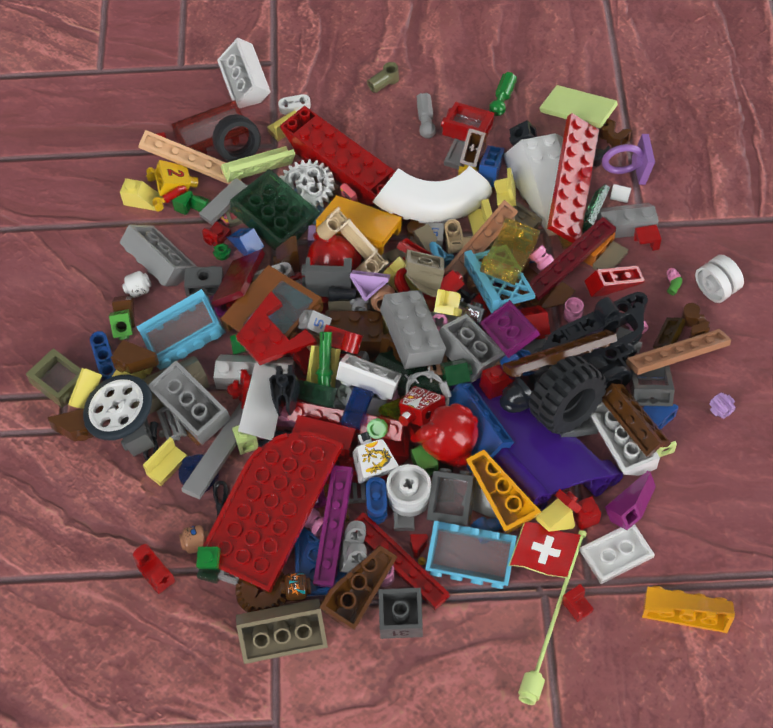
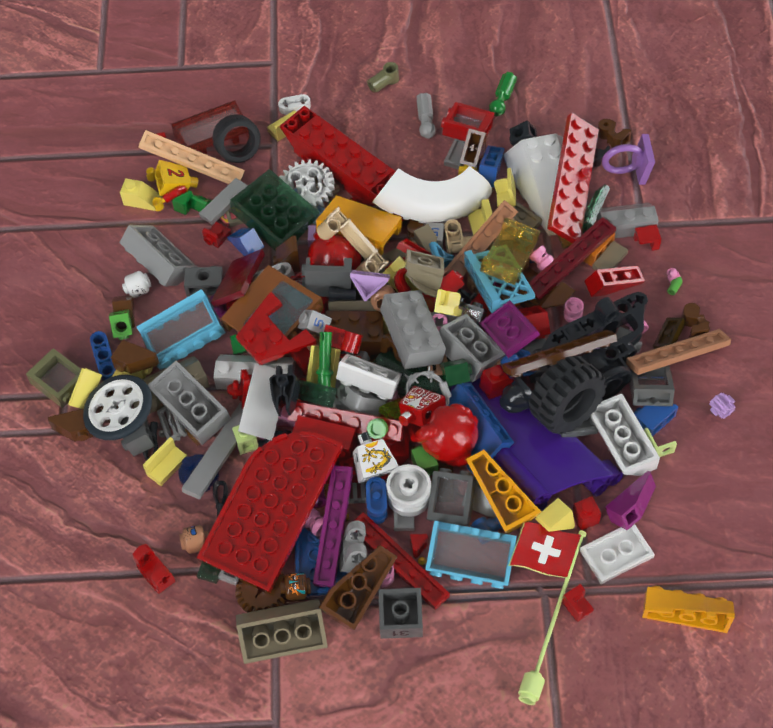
green plate [196,547,220,569] -> none
green plate [213,243,231,261] -> none
white slope [217,38,271,109] -> none
yellowish green fence [221,146,295,182] -> none
coral tile [340,183,358,202] -> none
clear blue tile [340,386,374,430] -> none
light grey plate [350,298,370,311] -> none
yellowish green tile [540,85,618,128] -> none
red plate [555,489,582,513] -> none
reddish brown fence [602,384,671,457] -> none
white slope [610,184,632,203] -> none
white wheel [695,254,744,303] -> none

